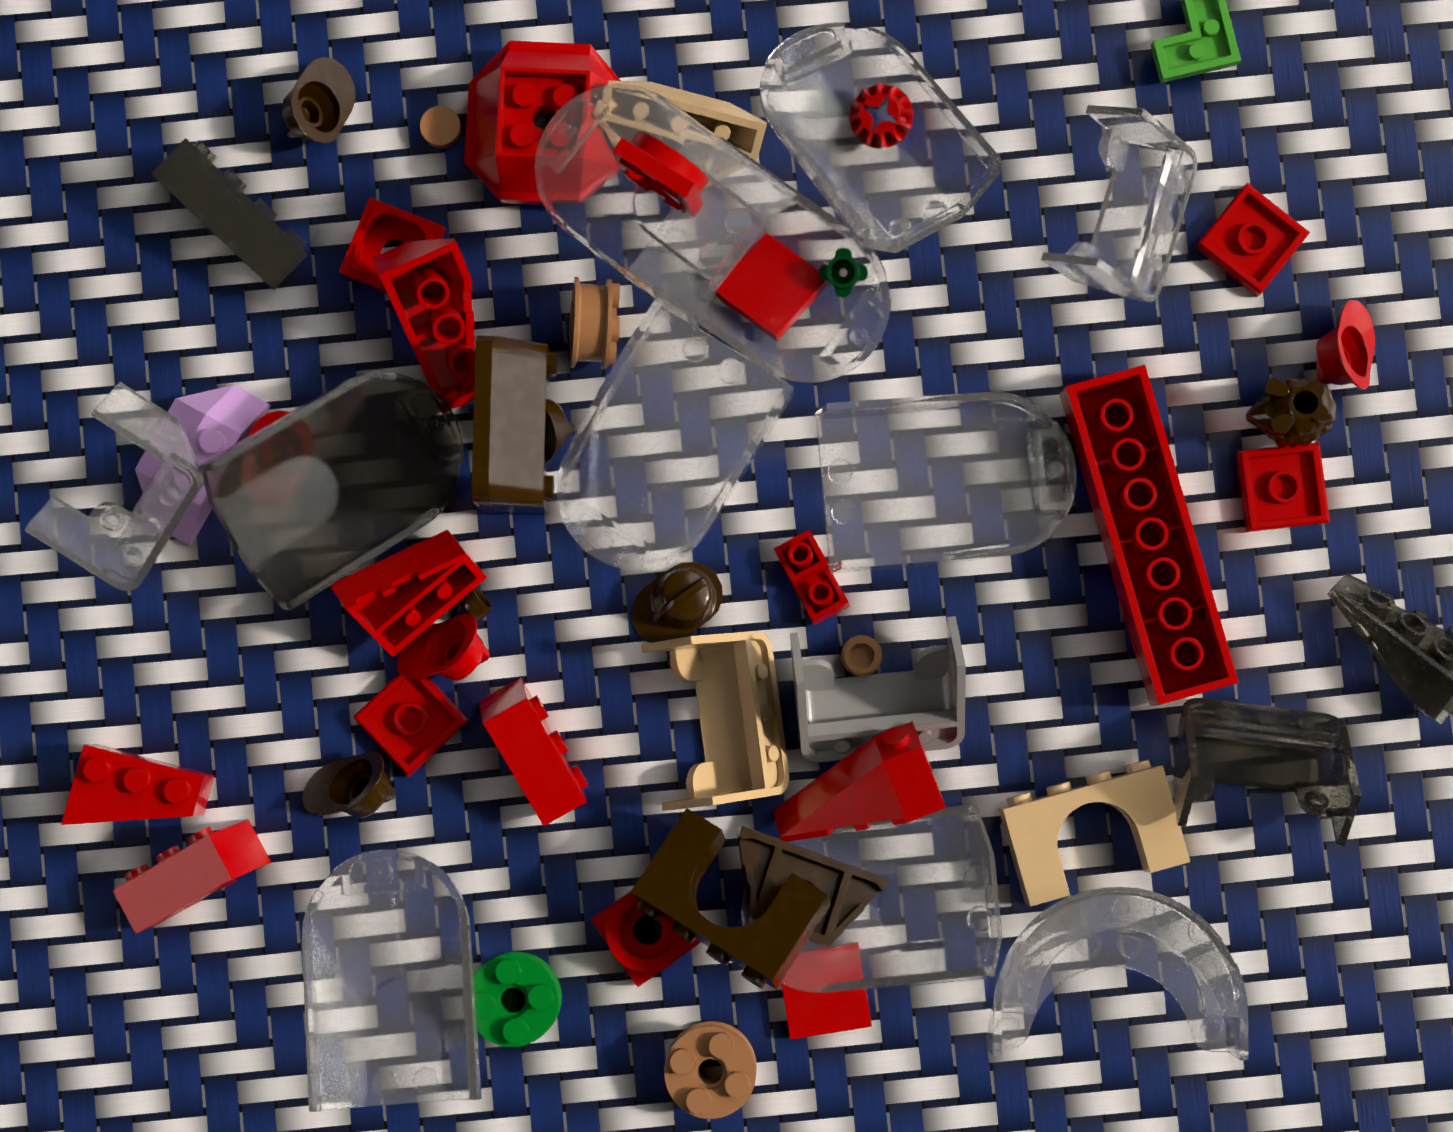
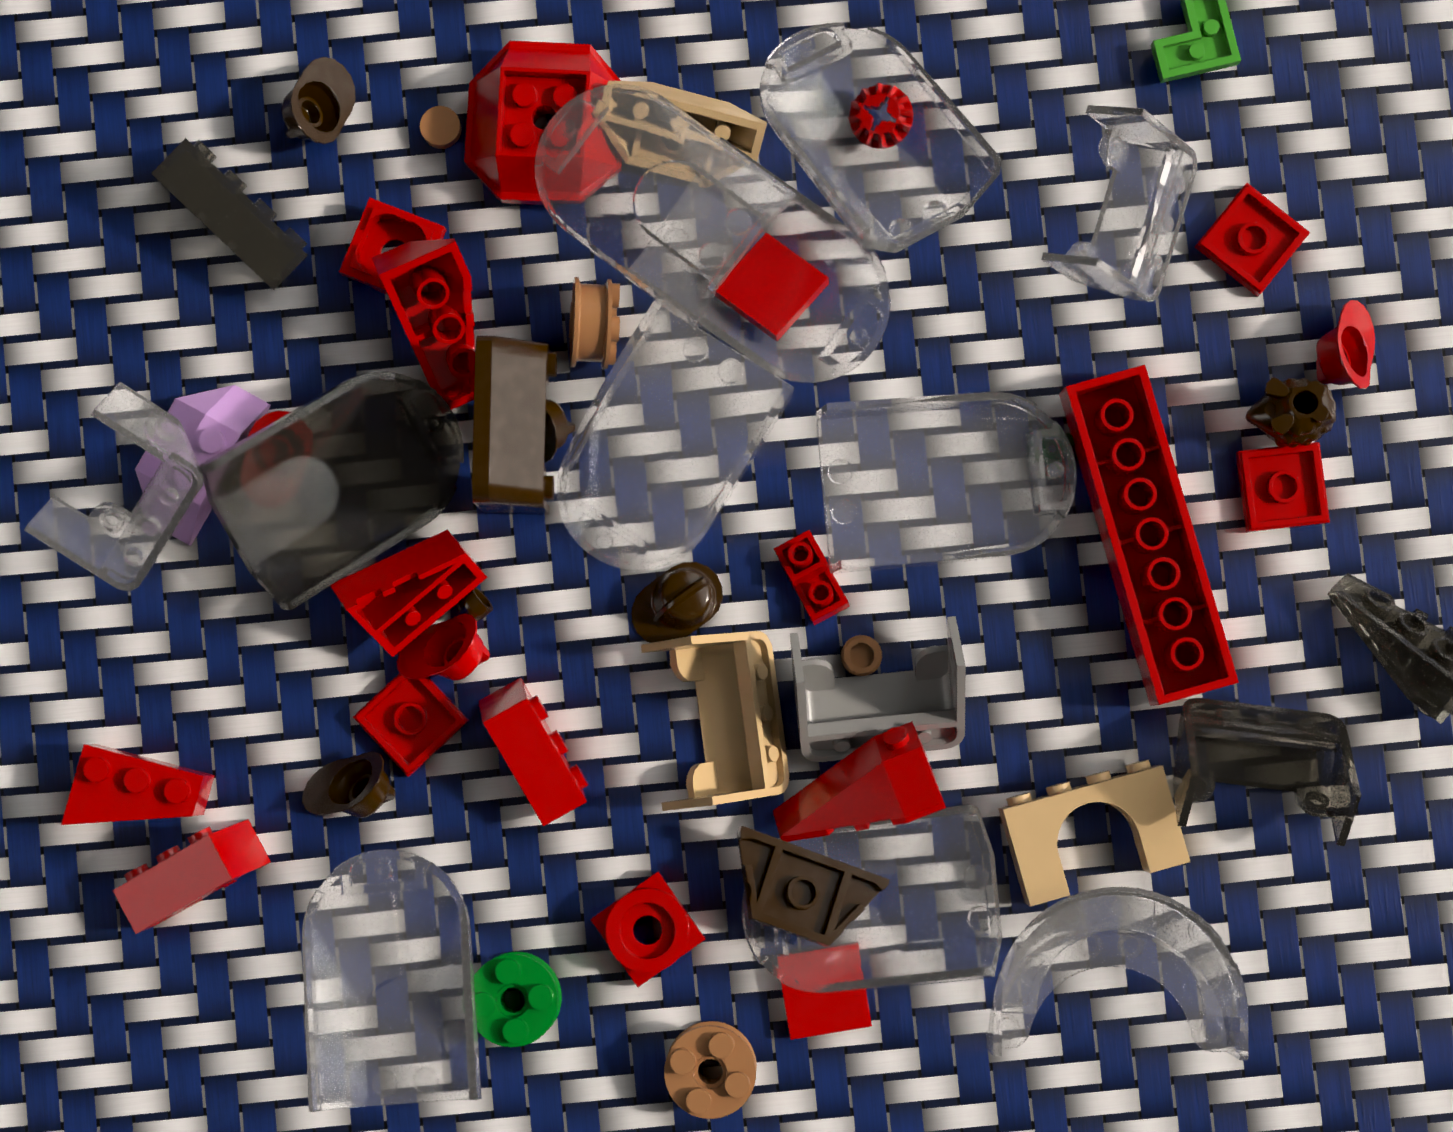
red piece [612,131,709,218] -> none
dark brown arch [631,808,831,989] -> none
dark green plate [819,248,868,297] -> none

